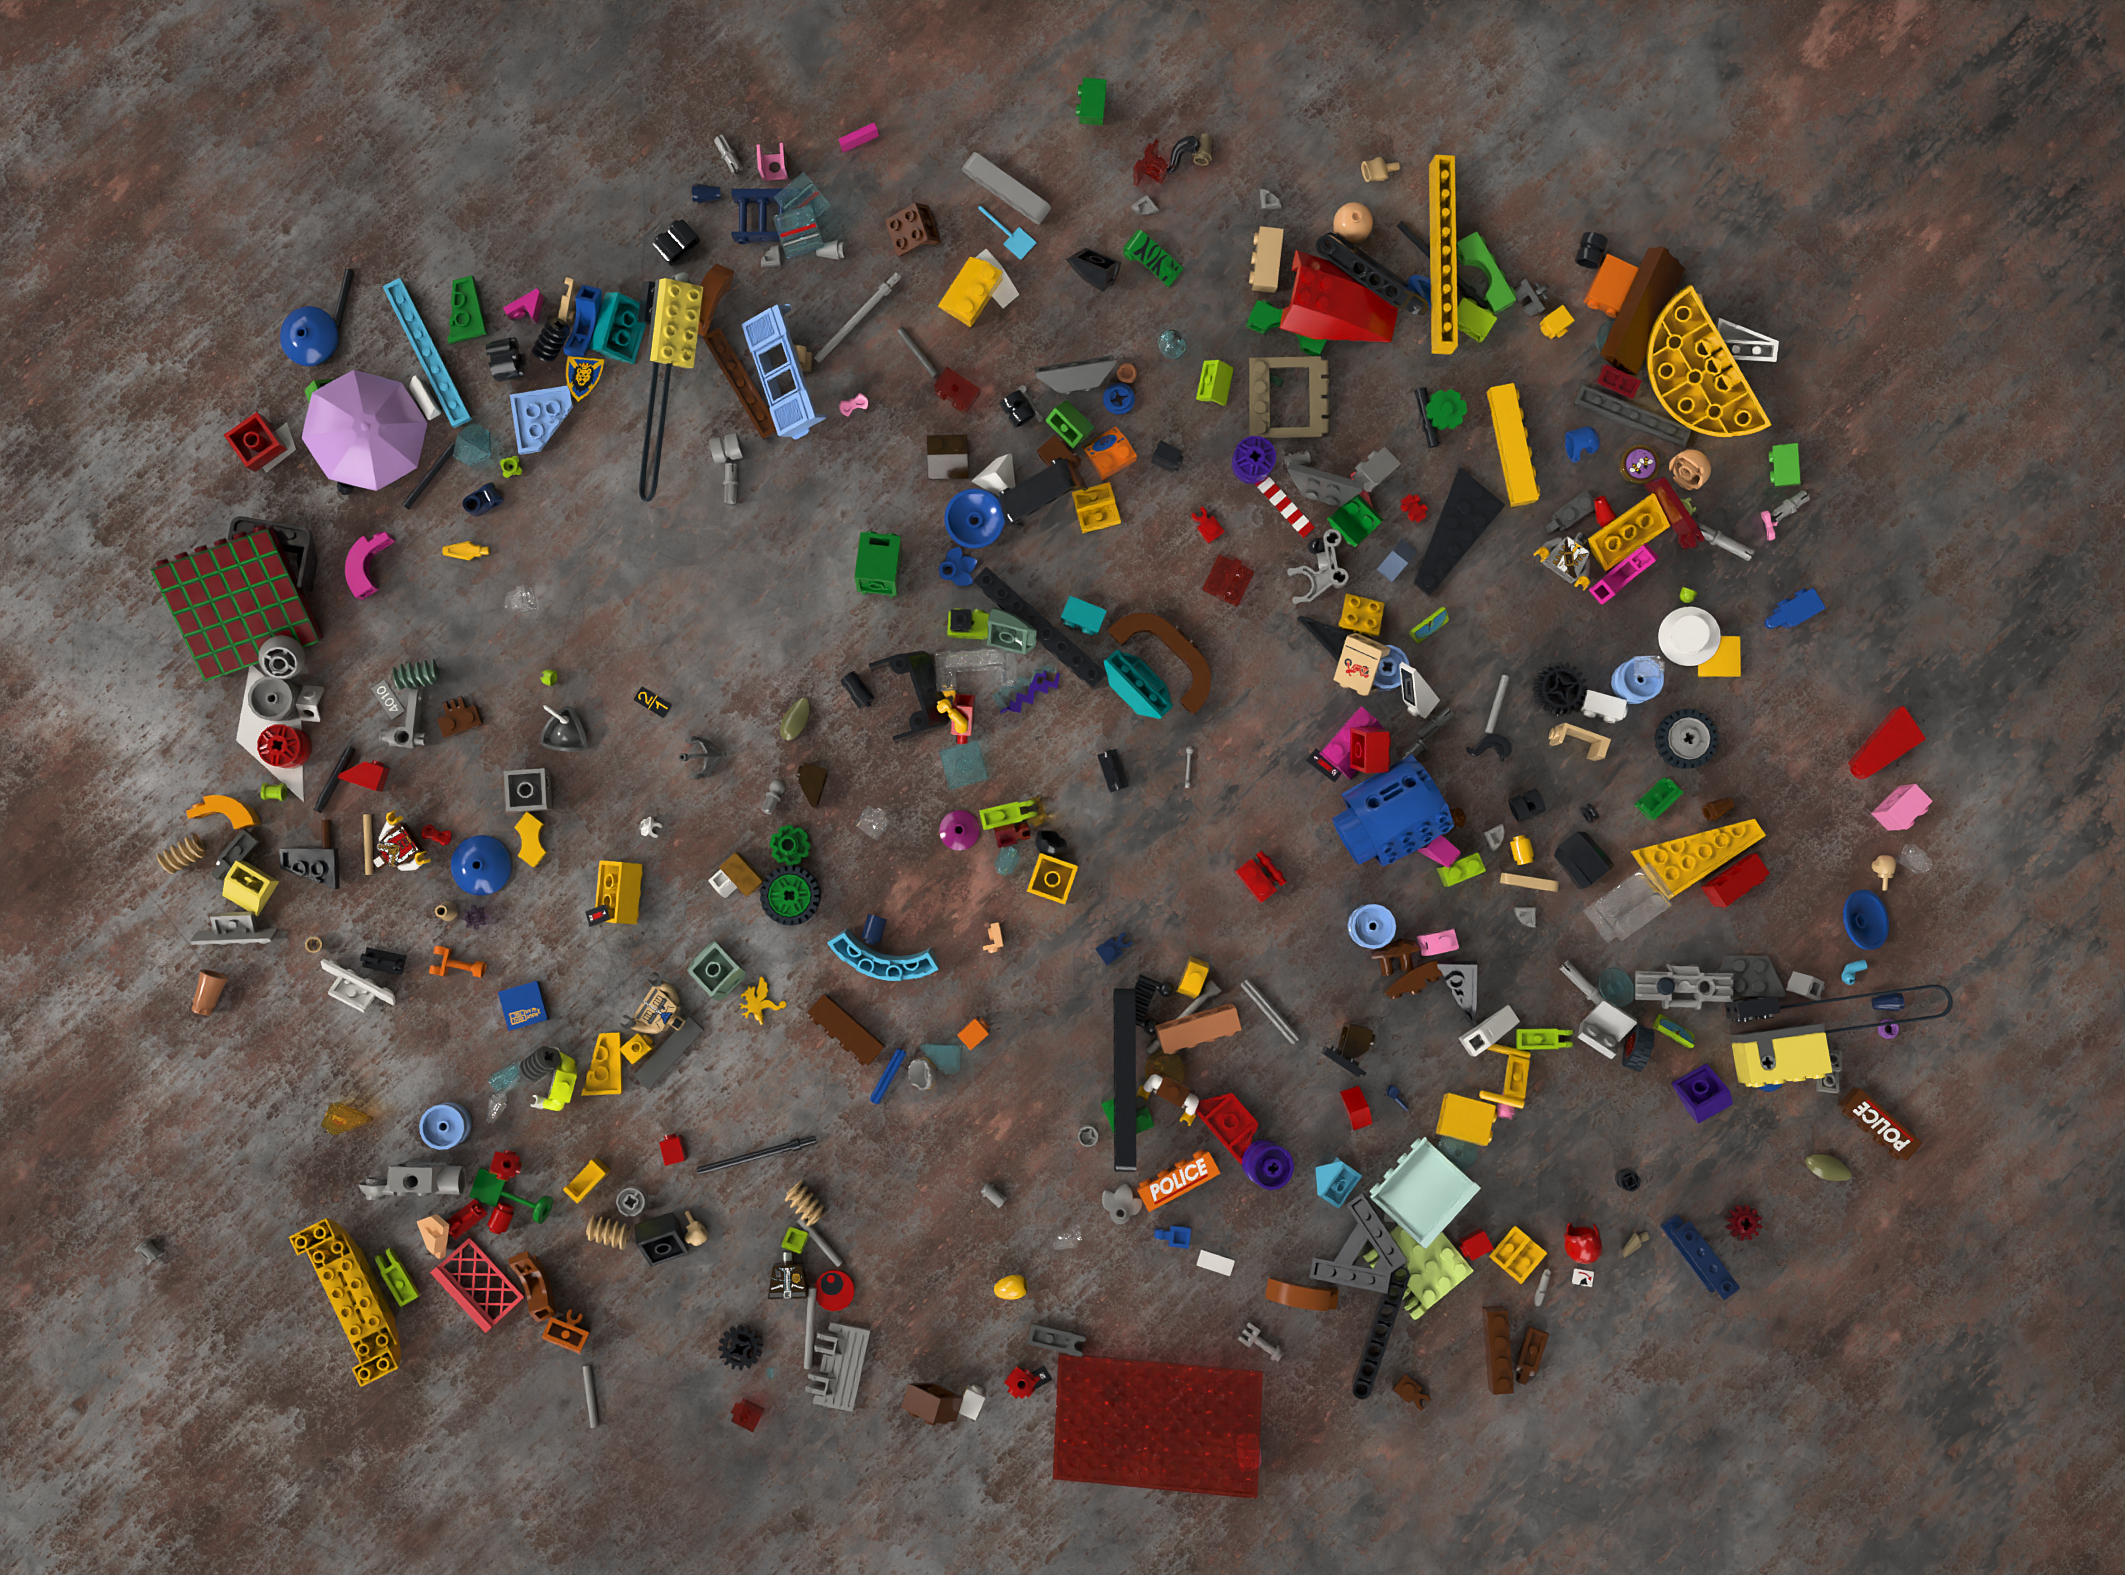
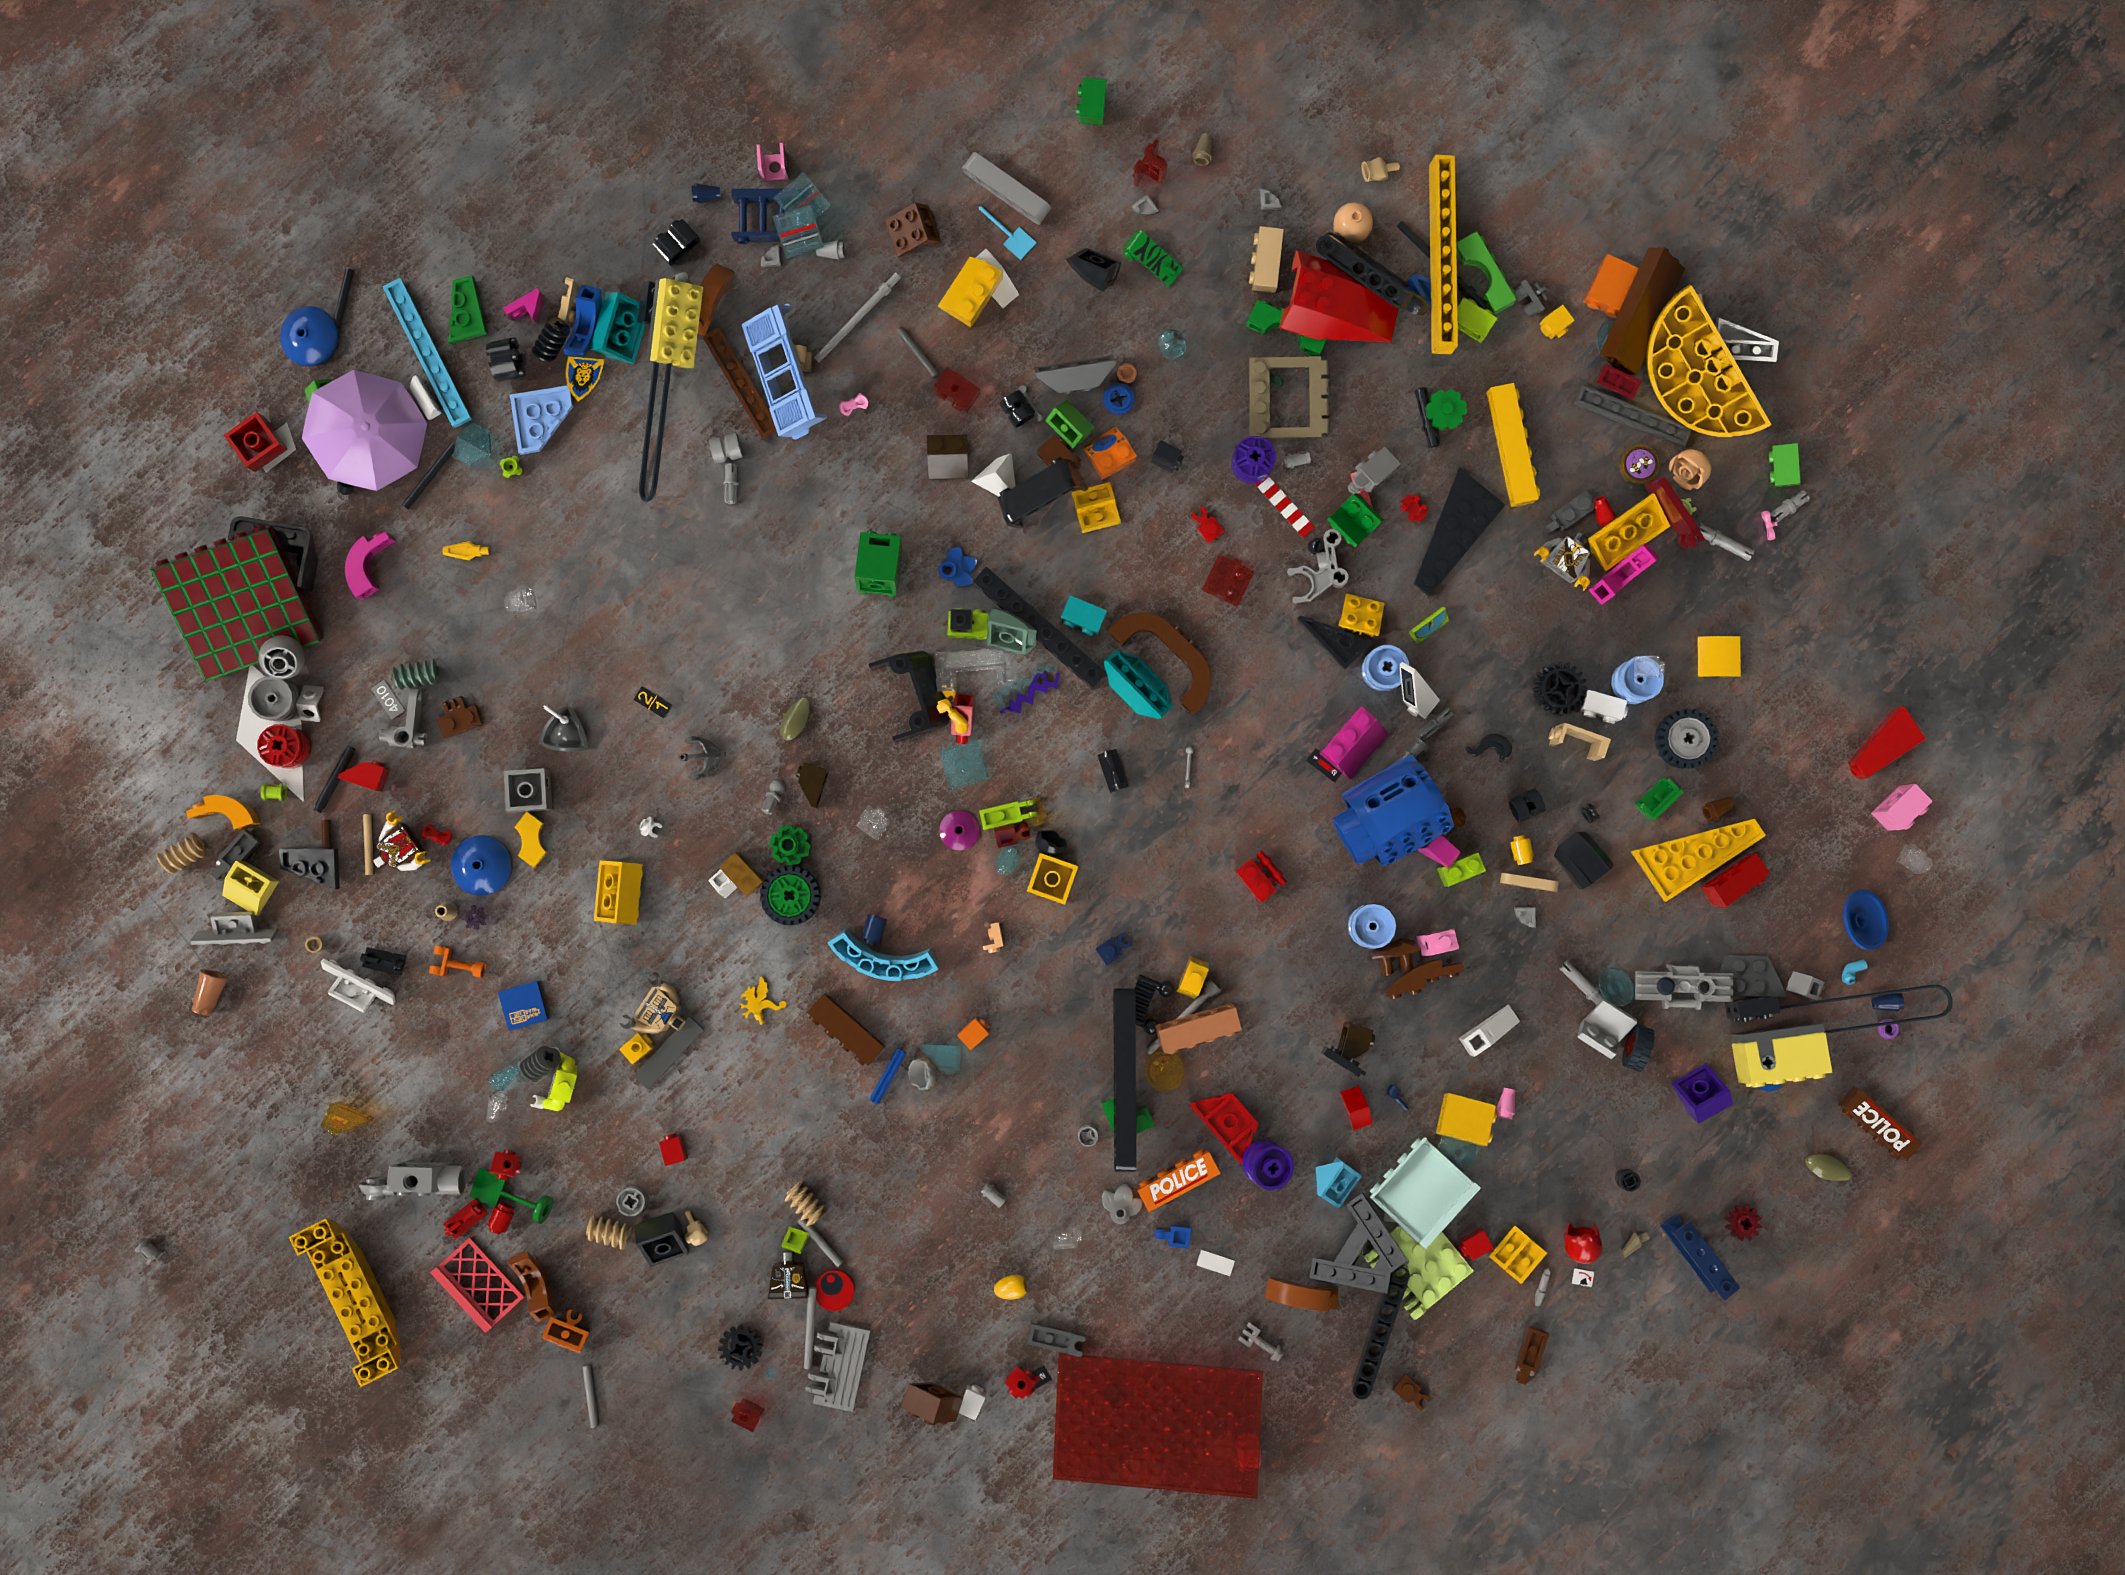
lime hinge [375,1248,420,1307] -> none
light nougat plate [417,1214,449,1260] -> none
light blue wheel [419,1102,472,1150] -> none
dark blue piece [462,482,504,517] -> none
lime hinge [540,669,558,686] -> none
yellow panel [563,1157,611,1203] -> none
yellow wing [581,1032,623,1096] -> none
black sticker [585,904,610,927] -> none
sand green slope [687,941,746,1001] -> none
black bar [697,1135,817,1175] -> none
light grey axle [714,135,743,175] -> none
dark pink tile [838,123,879,153] -> none
black piece [840,671,875,709] -> none
blue dish [944,489,1004,549] -> none
torso [1136,1072,1199,1126] -> none
black piece [1164,136,1200,174] -> none
lime panel [1196,360,1234,405] -> none
light grey axle [1241,979,1300,1044] -> none
dark grey wing [1287,462,1365,507] -> none
tan panel [1334,633,1391,696] -> none
red brick [1350,726,1391,773] -> none
sand blue slope [1377,539,1417,582] -> none
wing [1437,960,1477,1027] -> none
yellow plate [1479,1043,1531,1109] -> none
reddish brown brick [1482,1306,1514,1395] -> none
light grey tile [1484,824,1505,851] -> none
light grey bar [1485,675,1510,734] -> none
lime hinge [1516,1028,1573,1050] -> none
blue helmet [1565,426,1600,463] -> none
black wheel [1575,232,1608,269] -> none
clear windscreen [1583,862,1674,943] -> none
lime slope [1652,1014,1694,1048] -> none
white hose [1658,607,1721,666] -> none
lime hinge [1680,587,1697,603] -> none
blue hinge [1764,588,1826,629] -> none
light grey slope [1816,1049,1842,1093] -> none
tan piece [1872,855,1896,890] -> none

